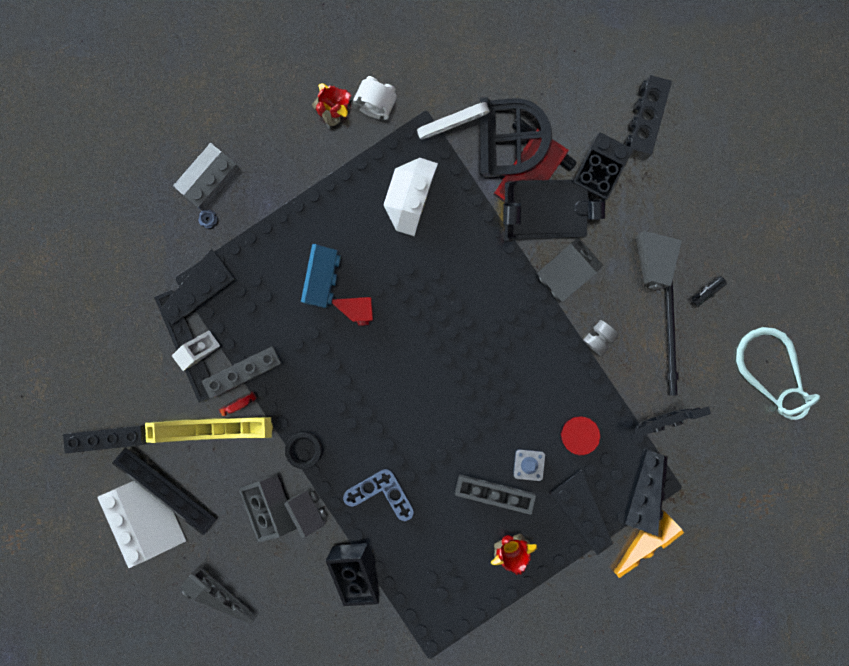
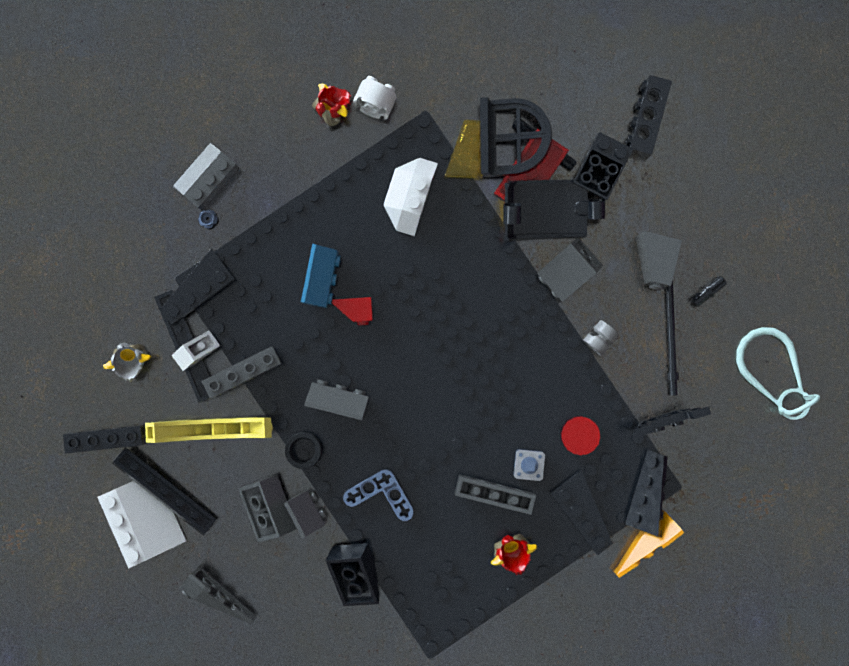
red tile [219,392,257,416] -> none
white beam [417,102,490,139] -> none
none -> light grey hair [103,343,151,383]
none -> dark grey slope [304,379,370,420]
none -> clear yellow wing [444,120,483,178]

